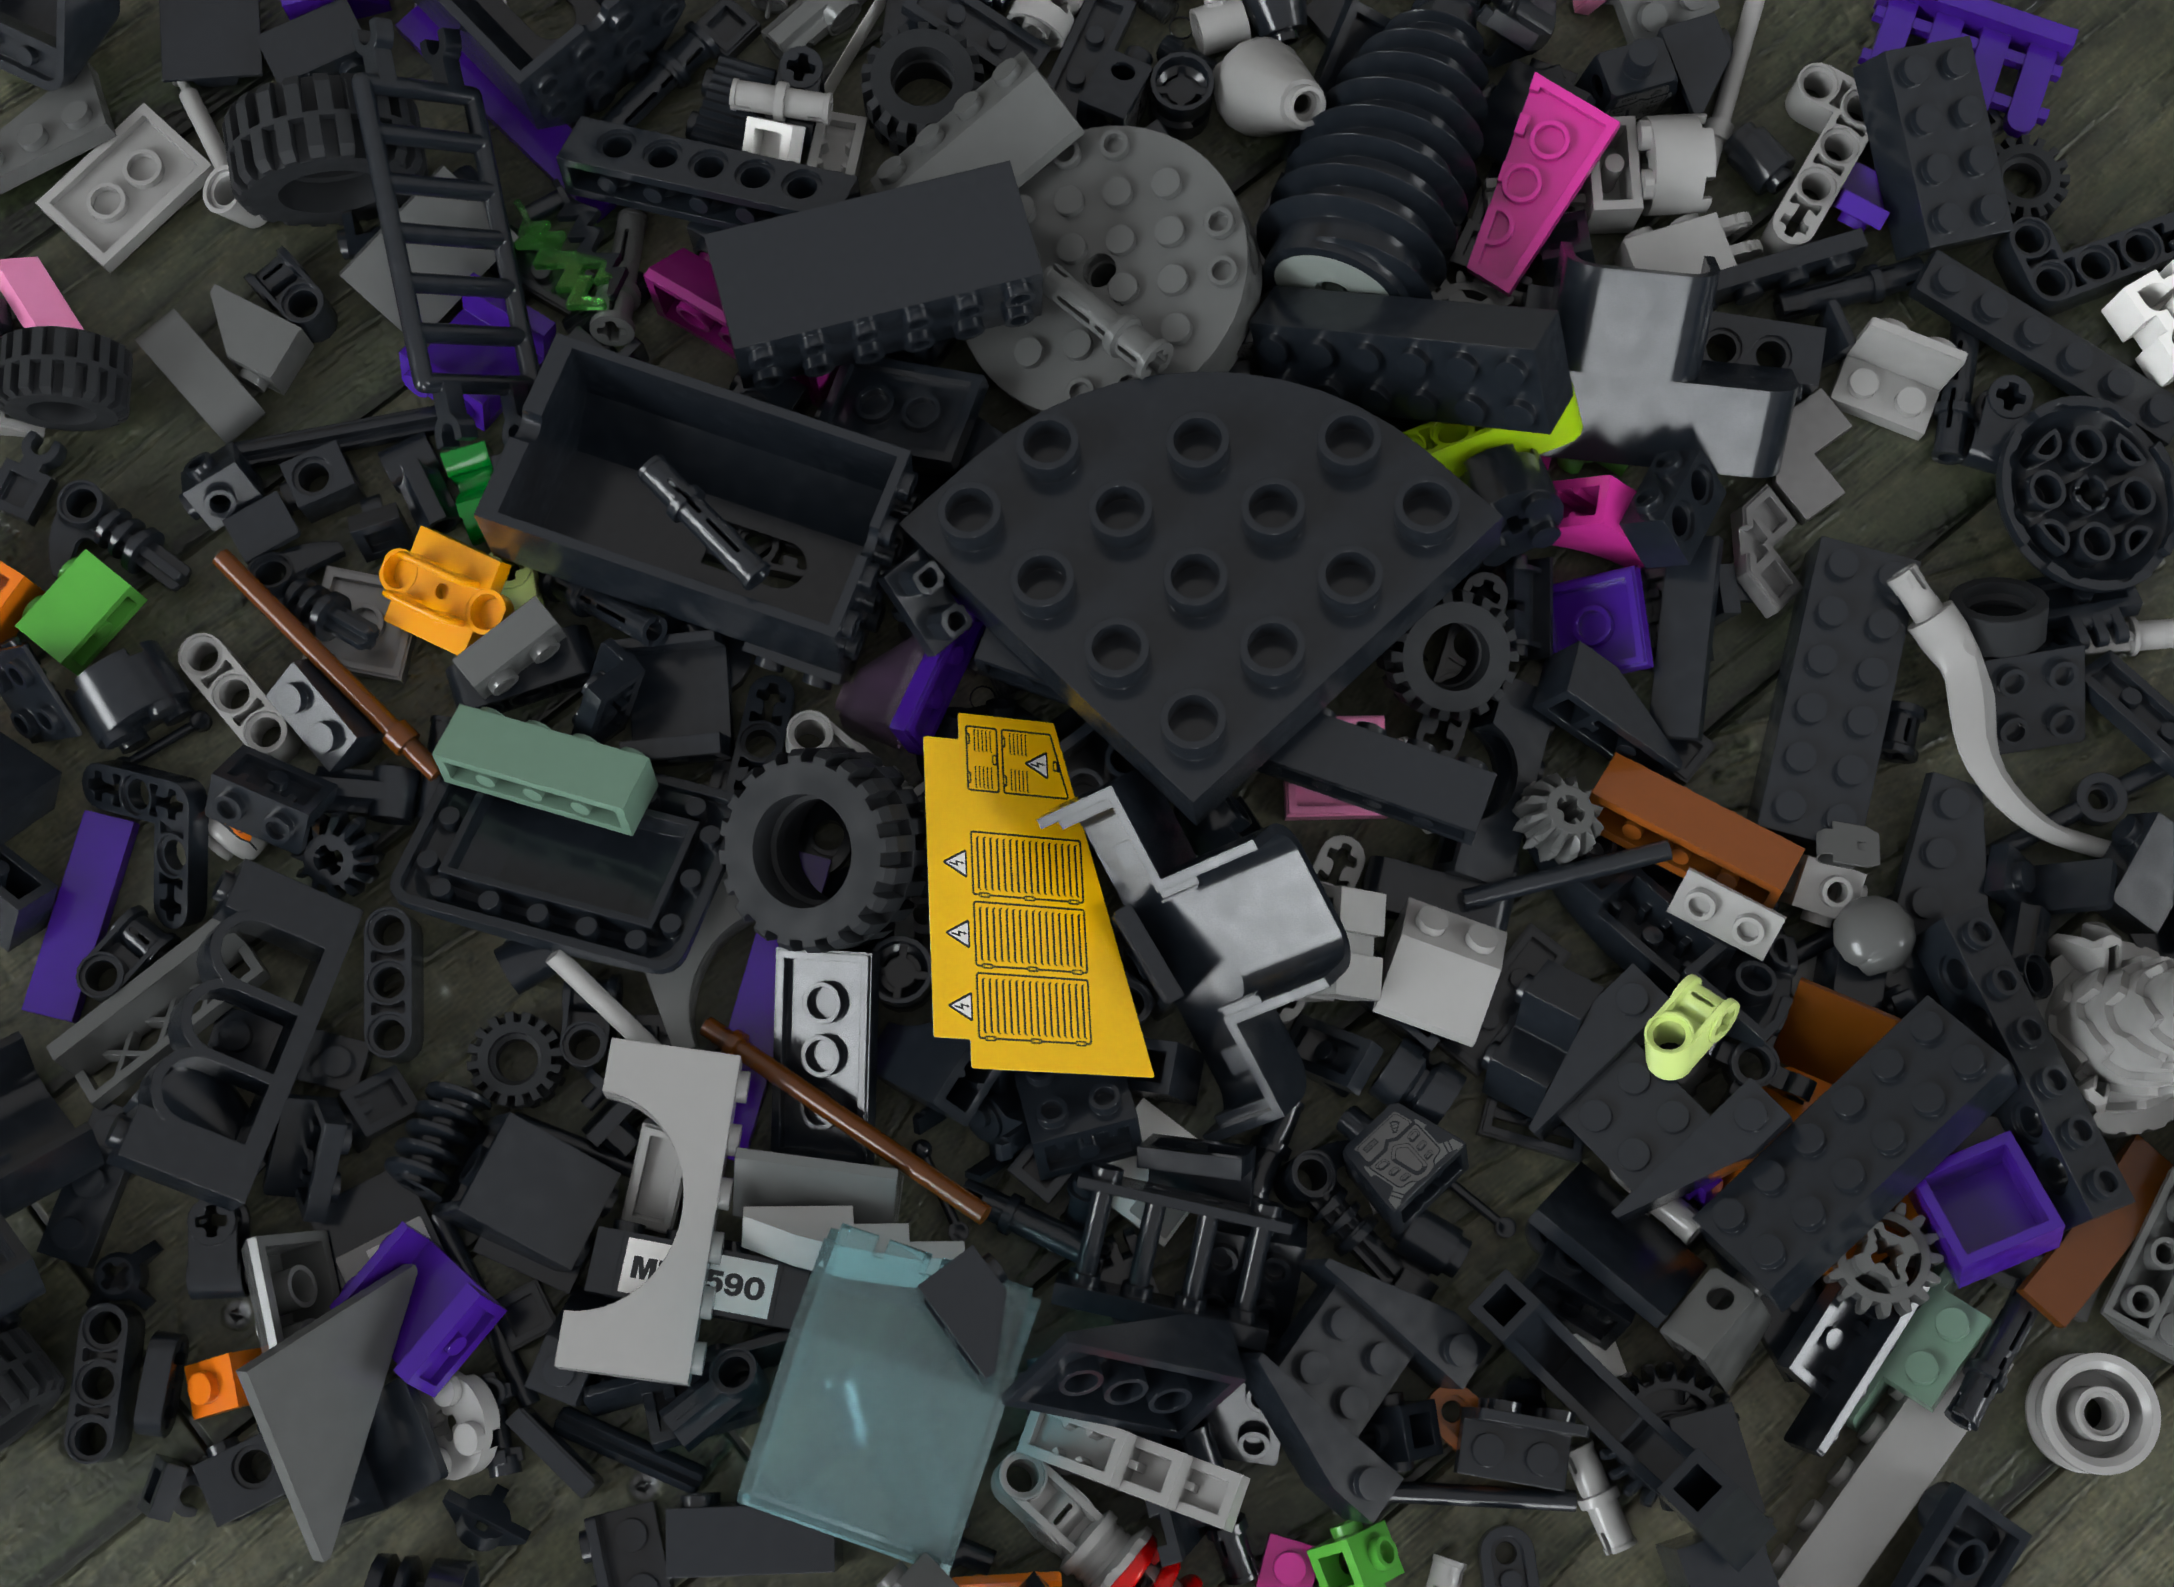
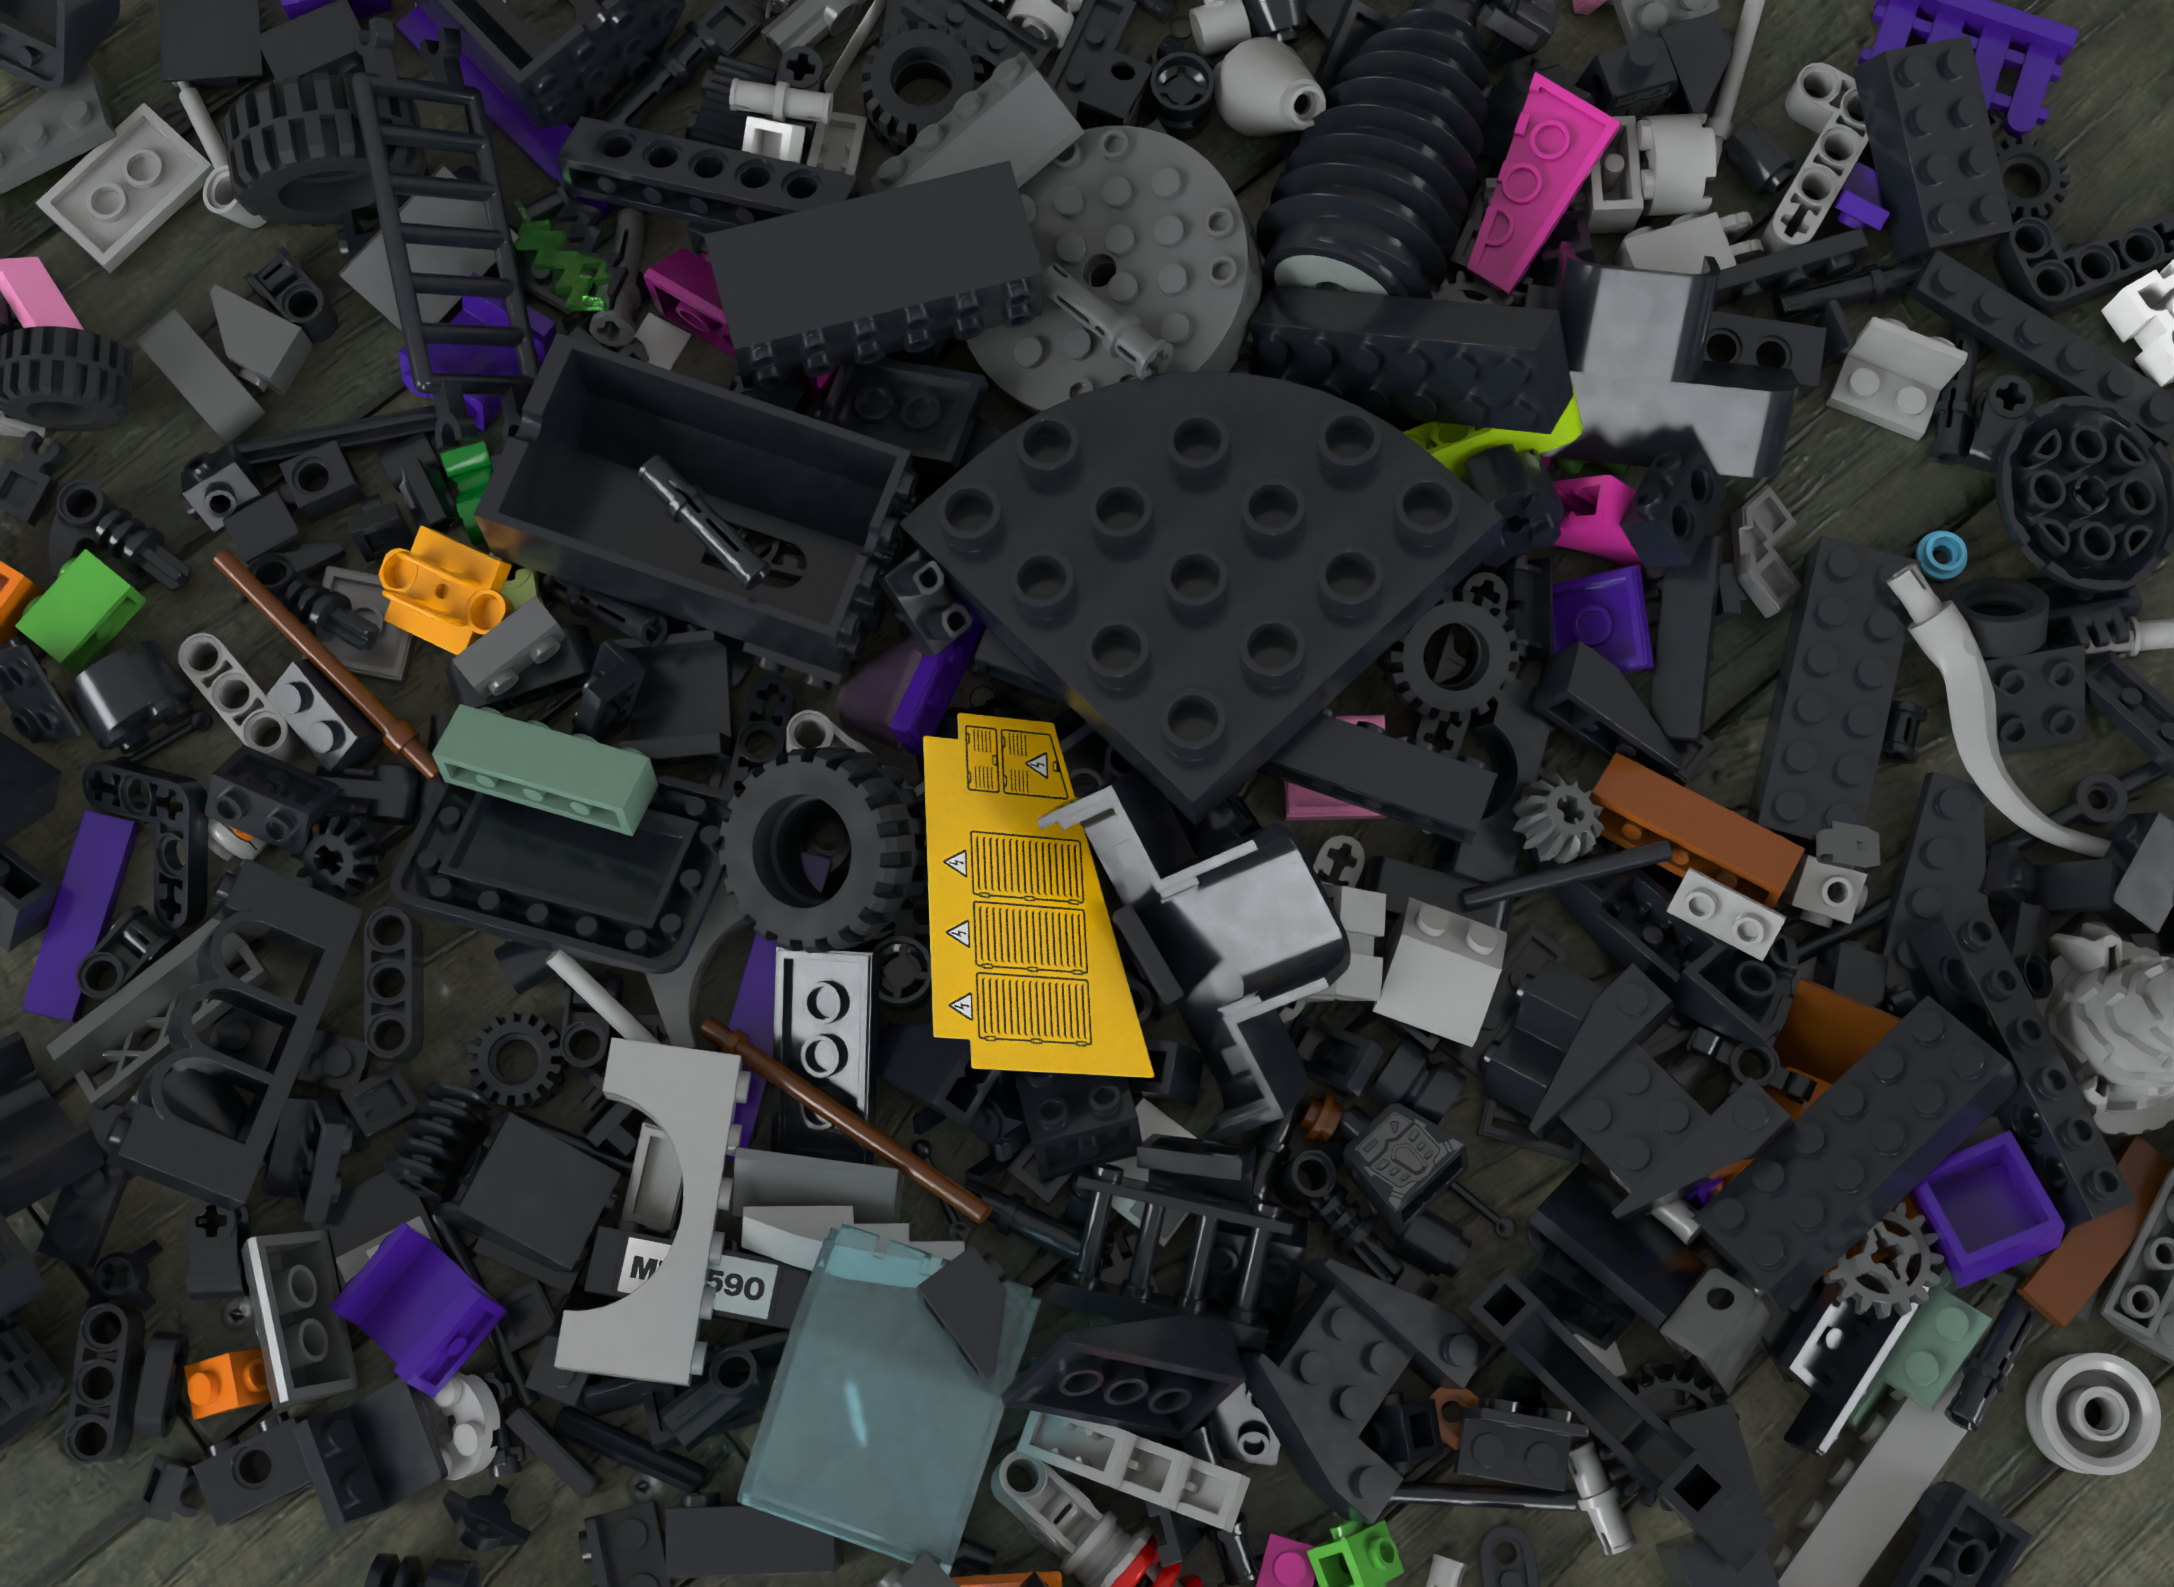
dark grey tile [236,1264,418,1562] -> none
yellowish green piece [1644,974,1740,1080] -> none
flat silver tile [1771,388,1852,526] -> none
dark grey hair [1833,896,1916,976] -> none
none -> white sticker [634,312,691,370]
none -> reddish brown plate [1298,1091,1344,1143]
none -> medium azure plate [1915,531,1968,581]

